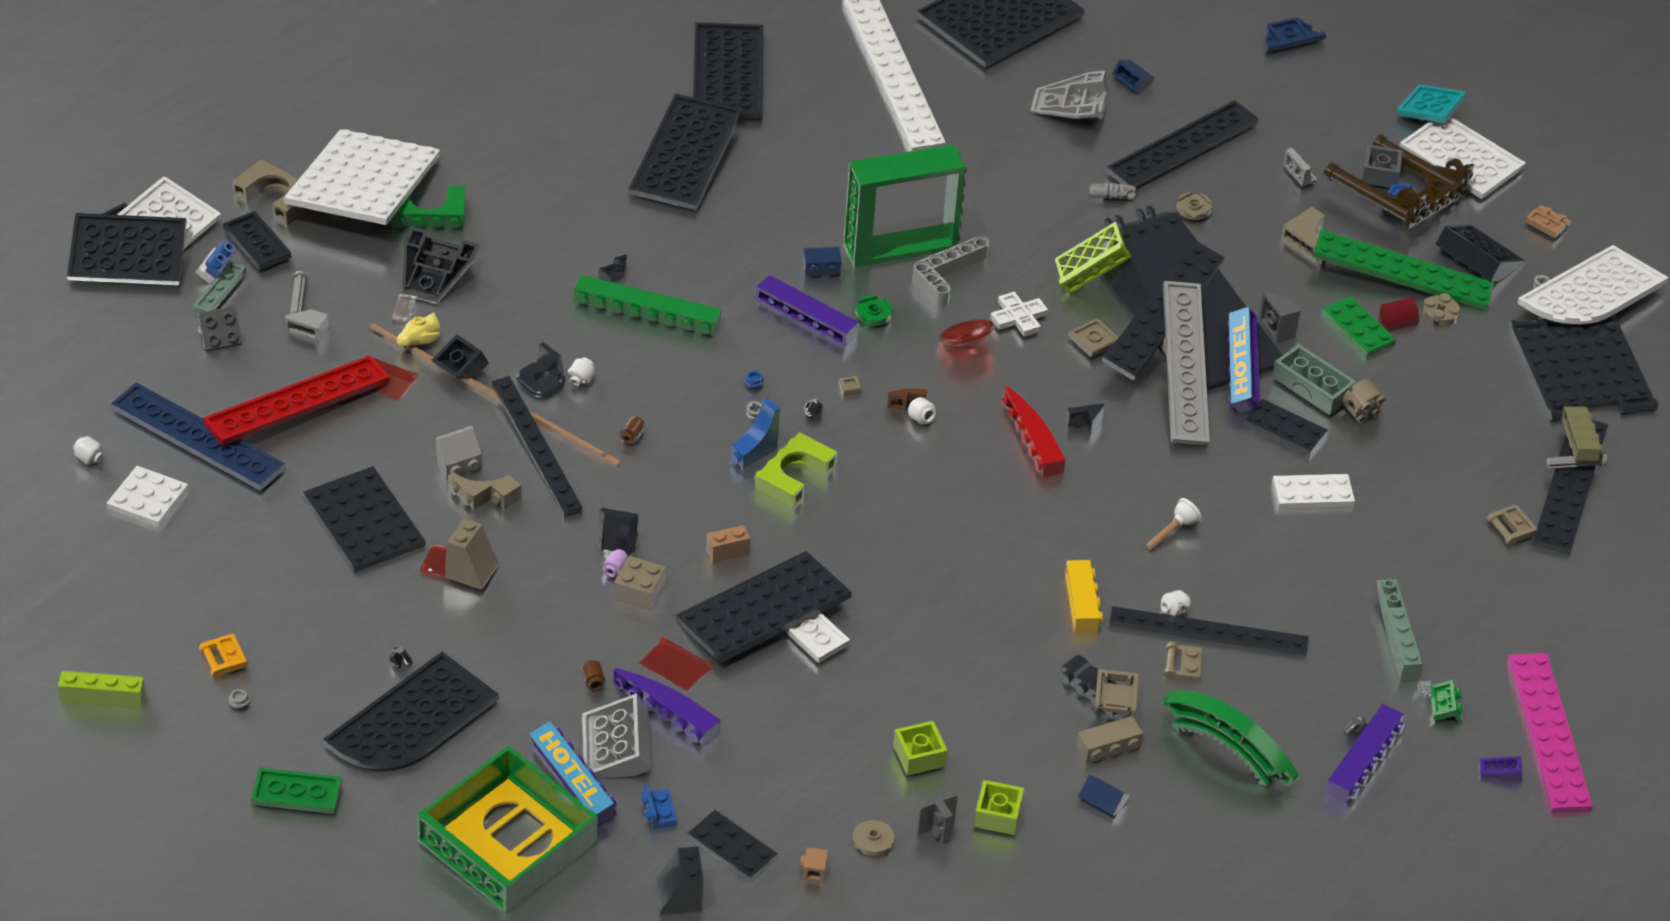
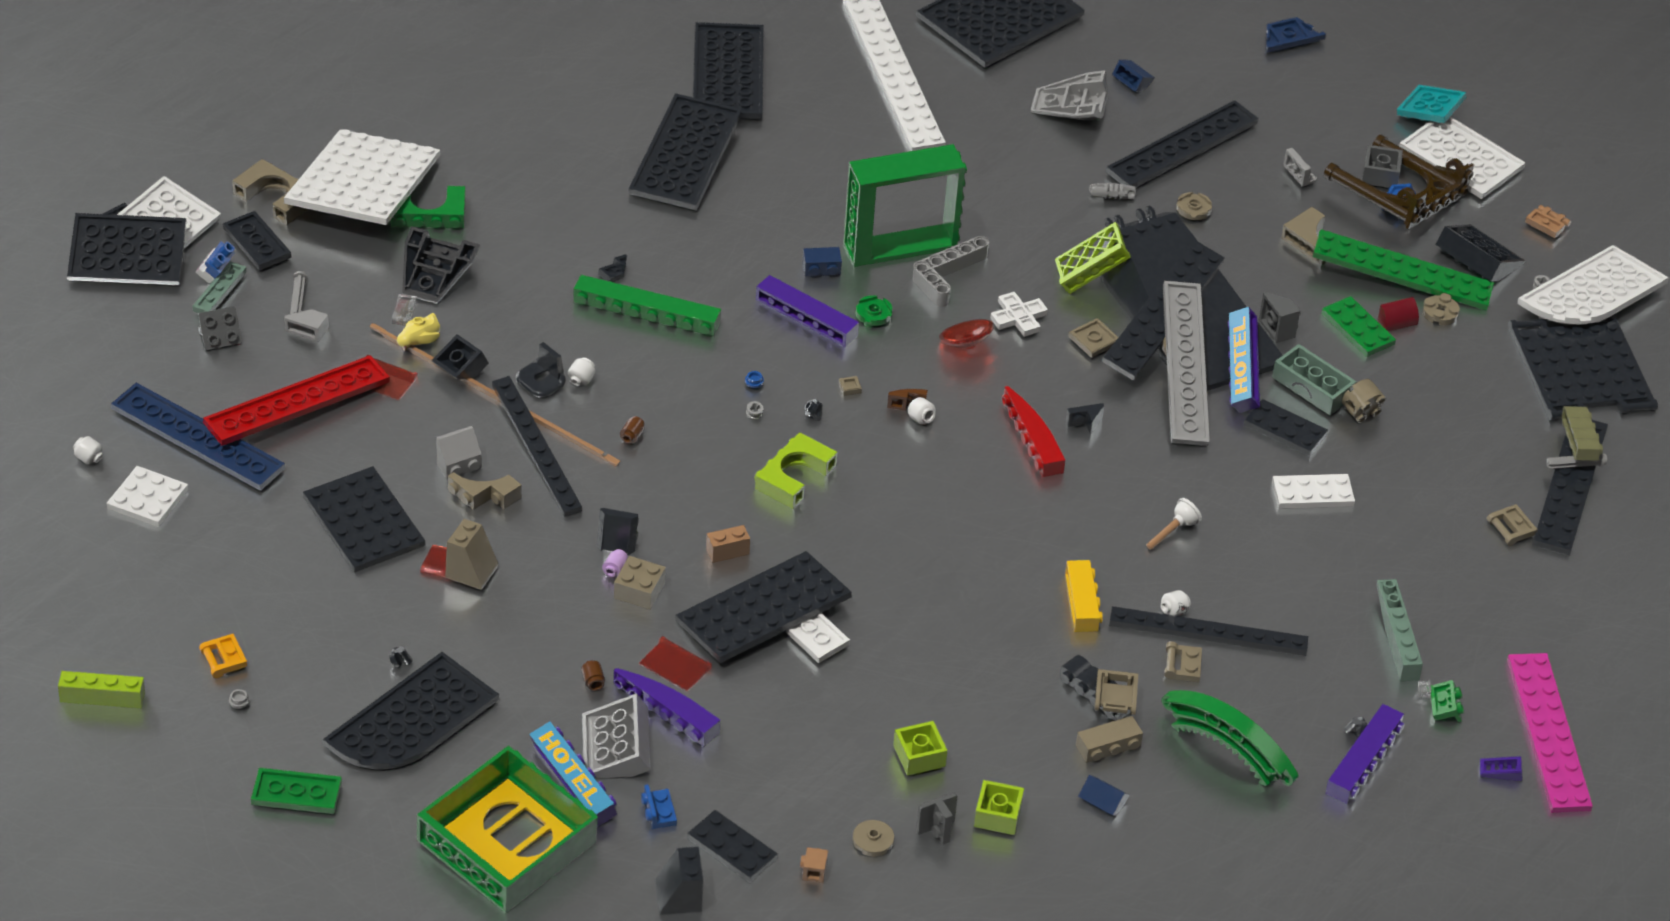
blue arch [730,397,780,469] -> none

